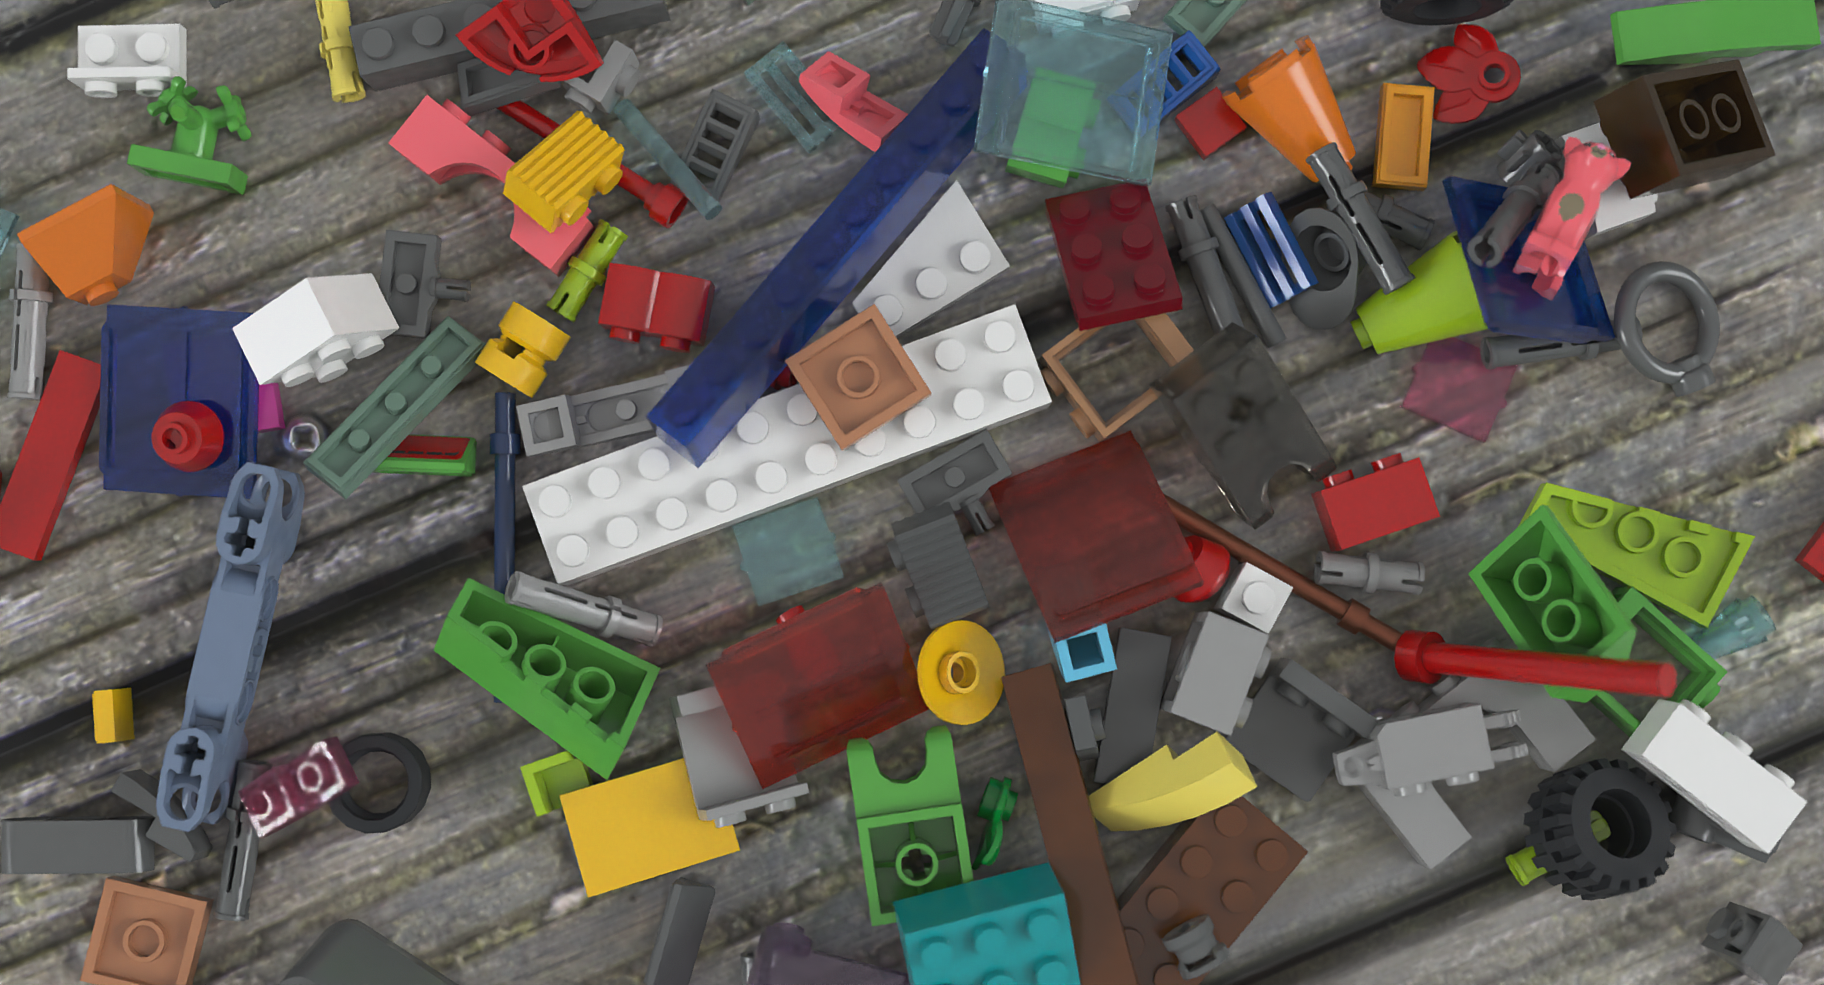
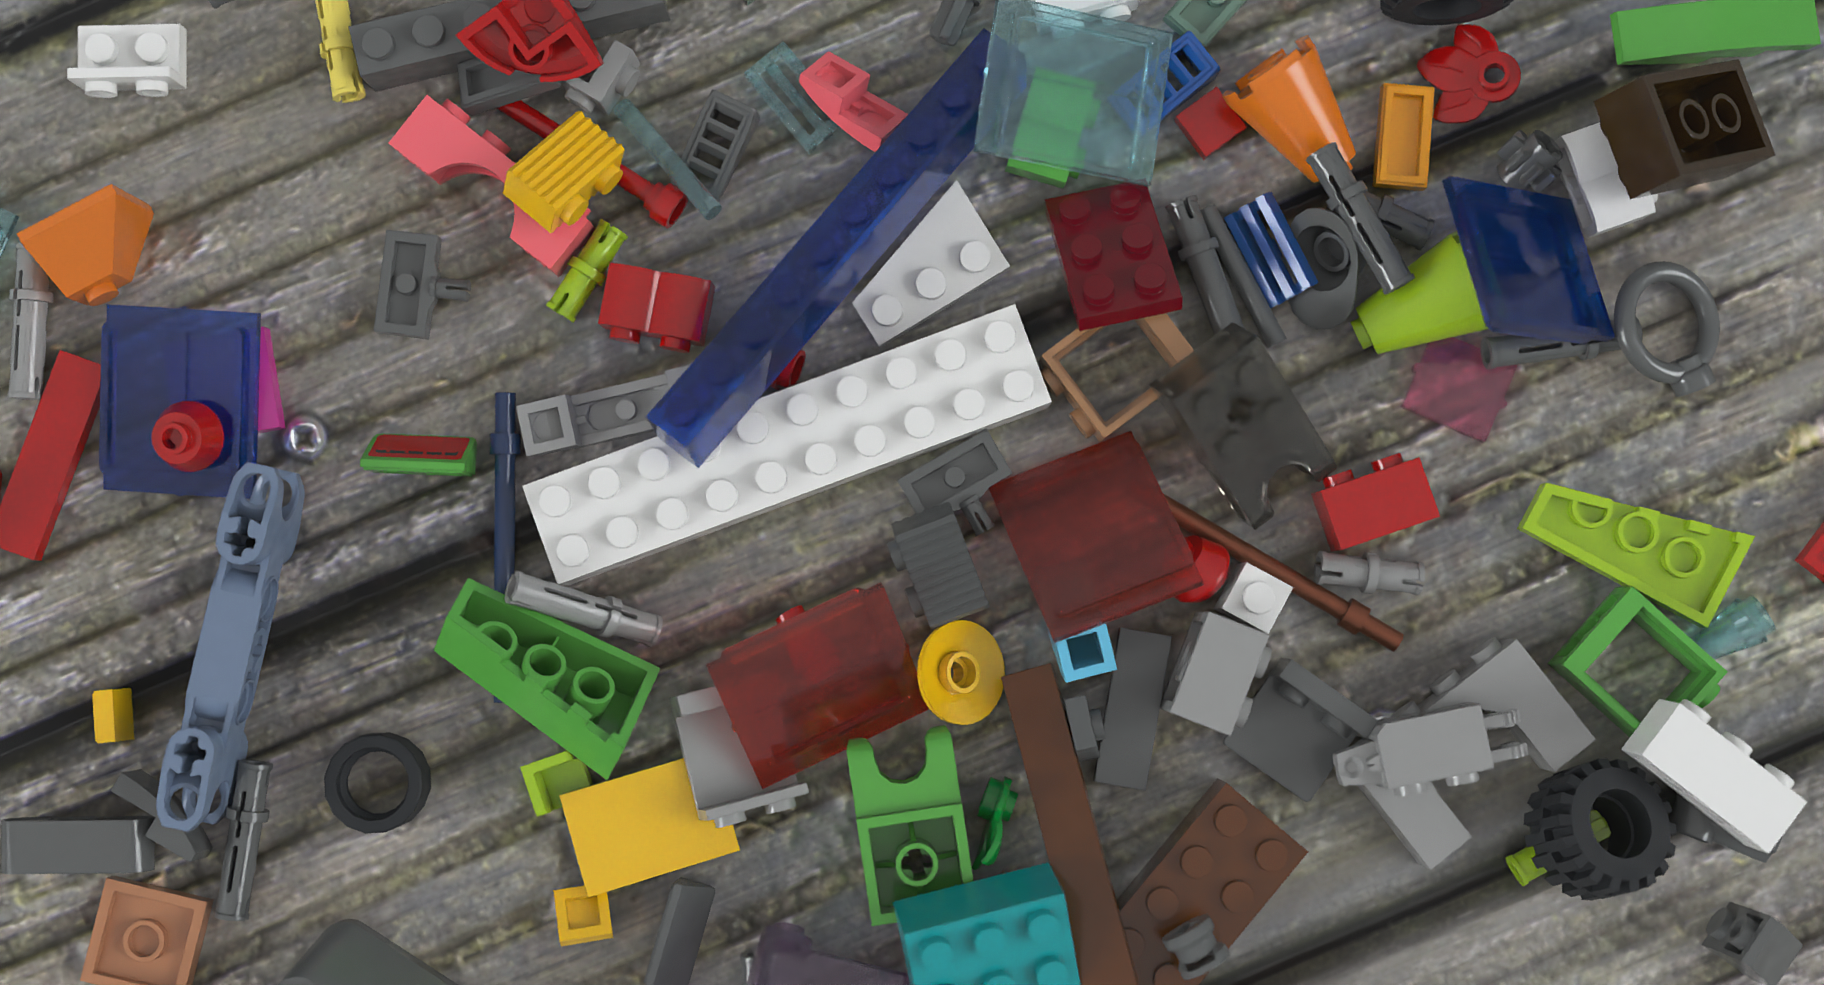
bright green piece [127,76,251,195] -> none
white brick [232,273,399,387] -> none
clear pink slope [238,736,360,838] -> none
sand green tile [303,316,486,500] -> none
yellow wheel [475,301,571,398] -> none
clear light blue piece [732,497,845,606] -> none
nougat tile [785,304,932,452] -> none
light yellow slope [1089,731,1257,831] -> none
red piece [1394,630,1676,697] -> none
dark grey pin [1468,163,1560,267] -> none
bright green slope [1468,505,1637,703] -> none
coral animal [1512,137,1631,301] -> none
none -> yellow plate [553,885,613,947]

